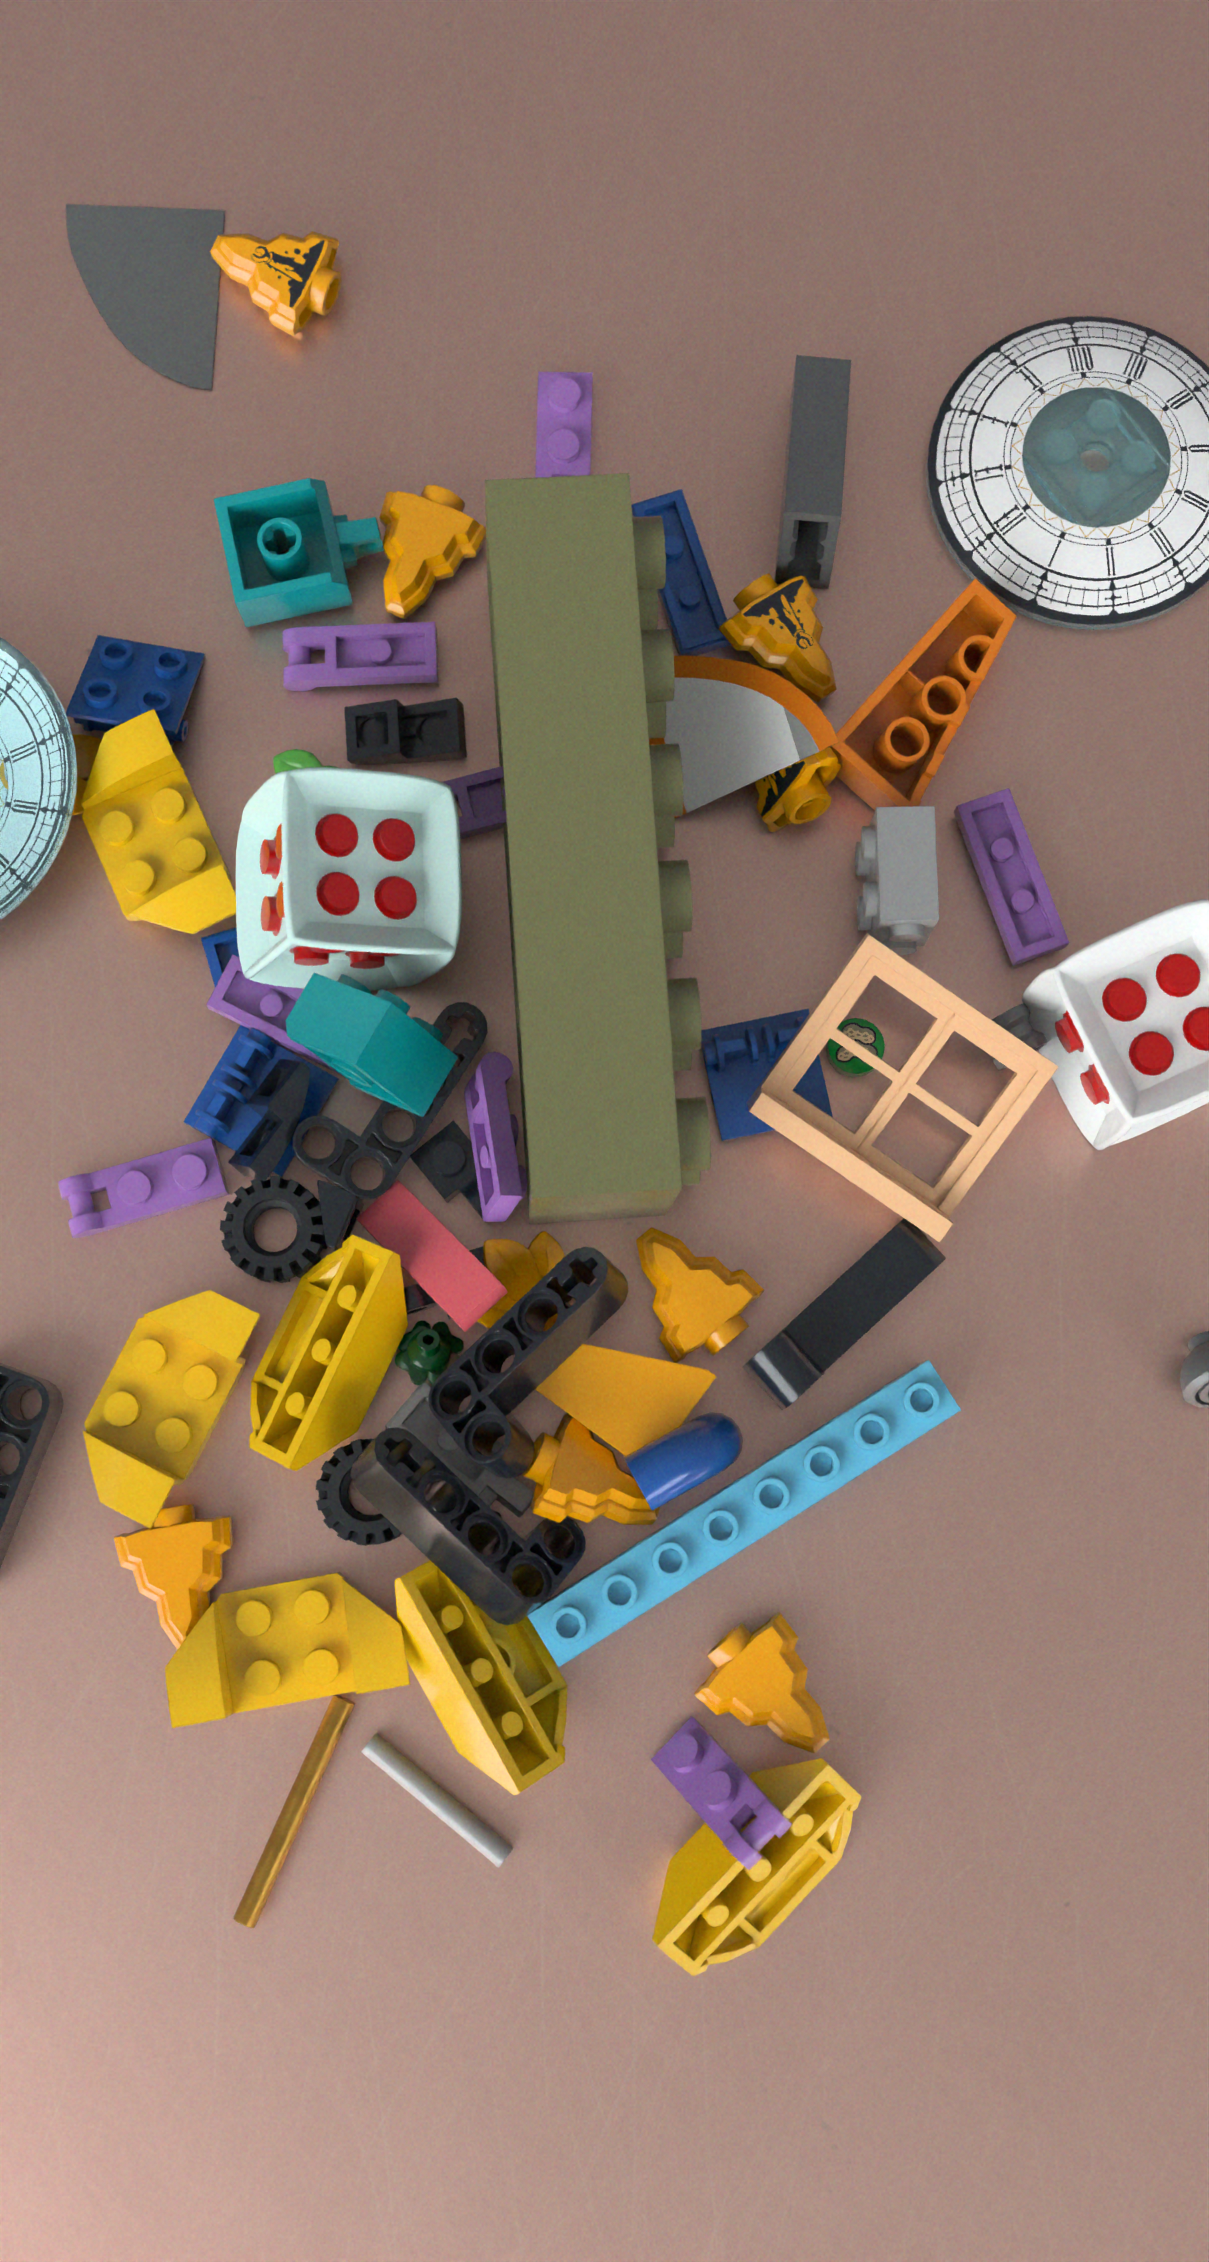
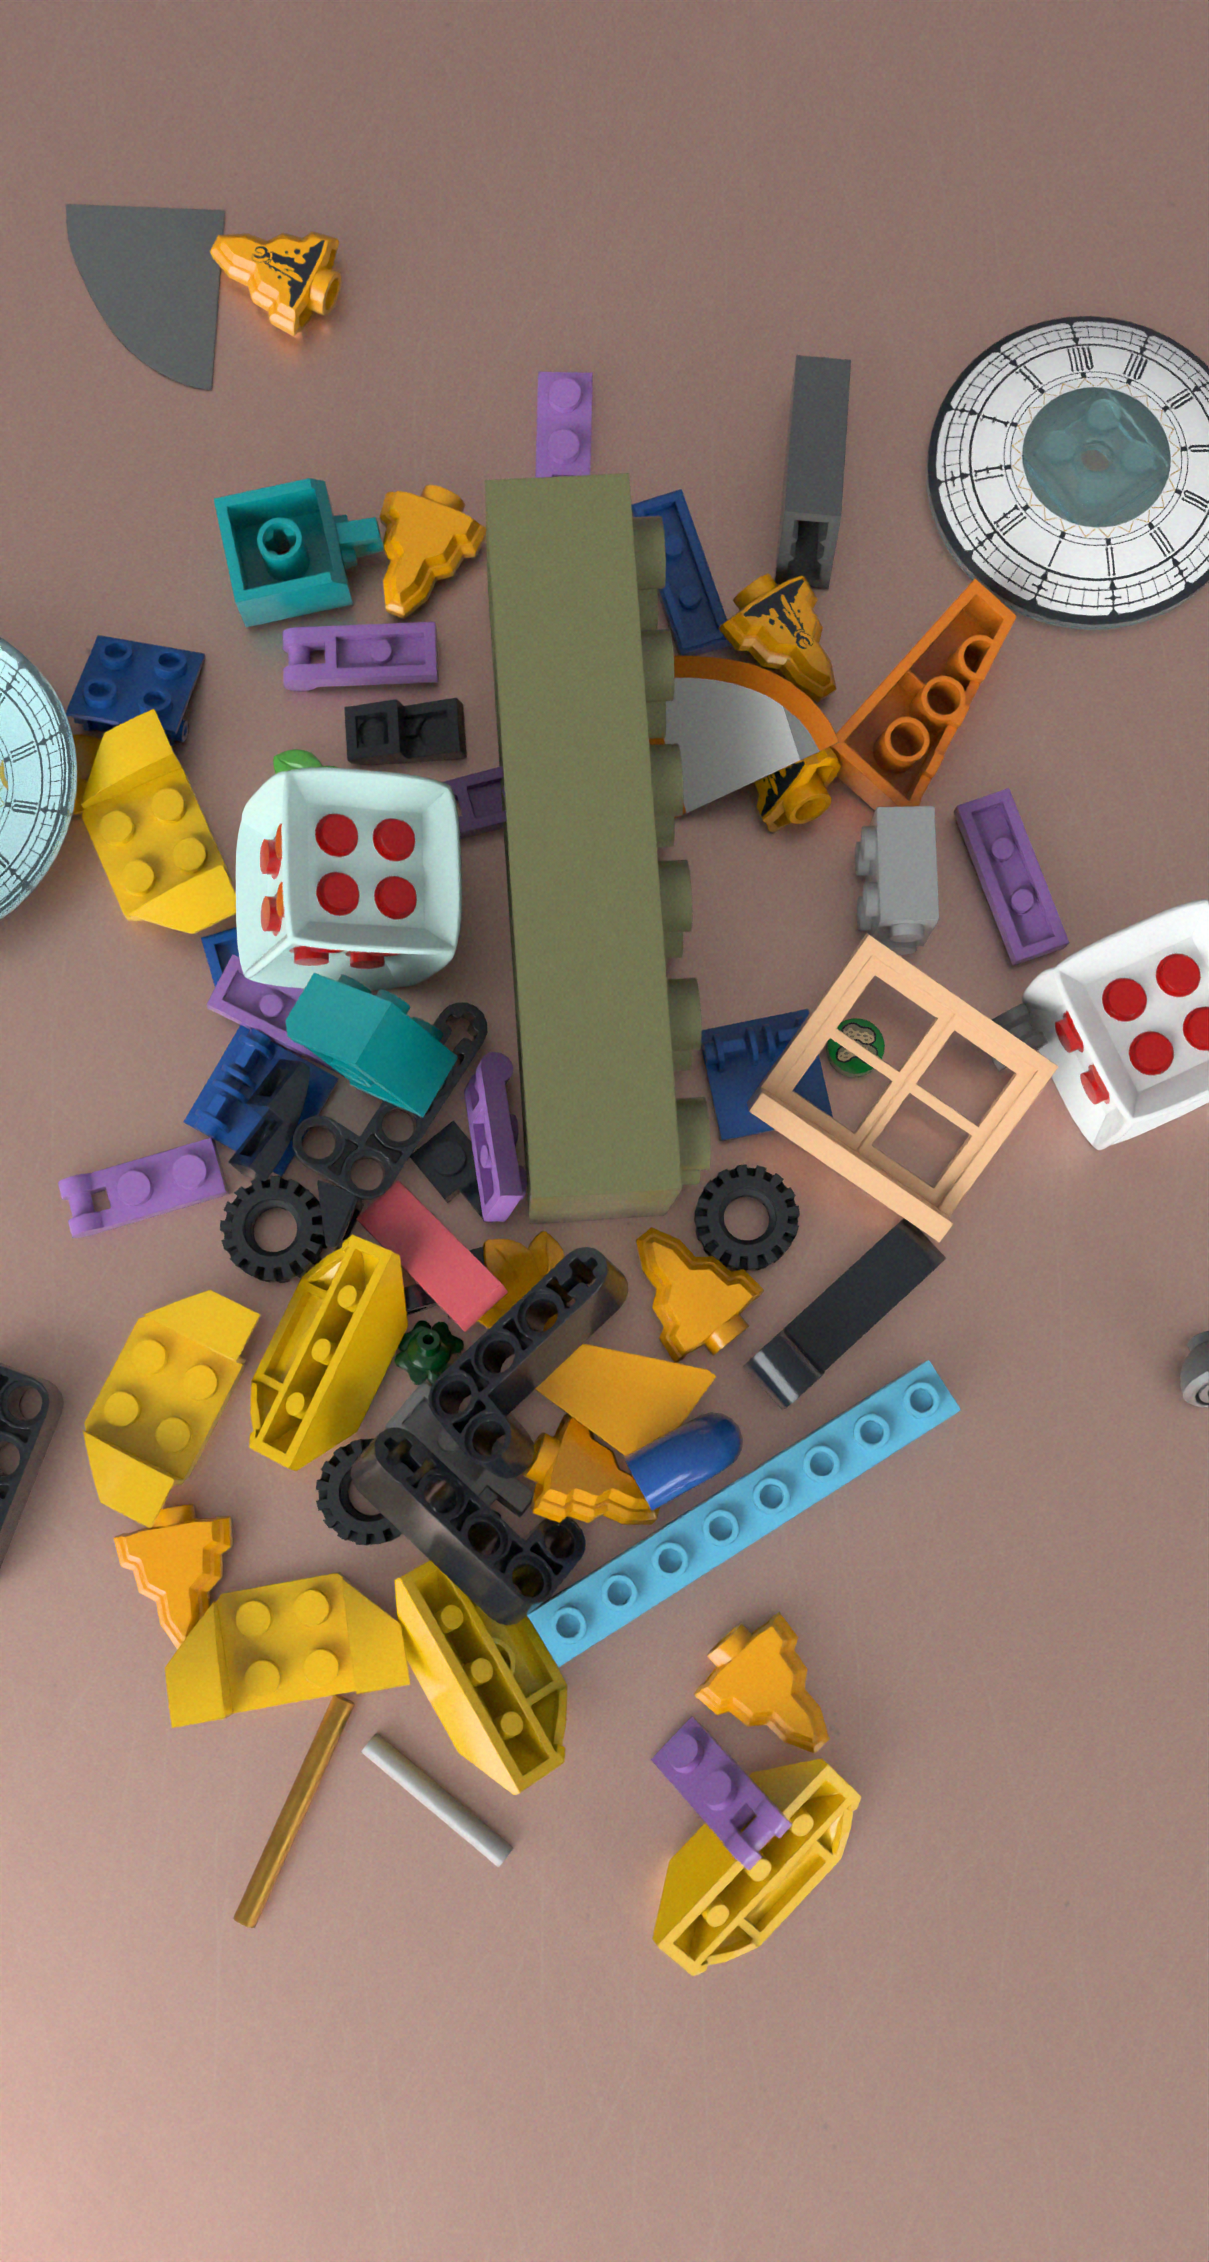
none -> black tyre [694,1164,800,1271]

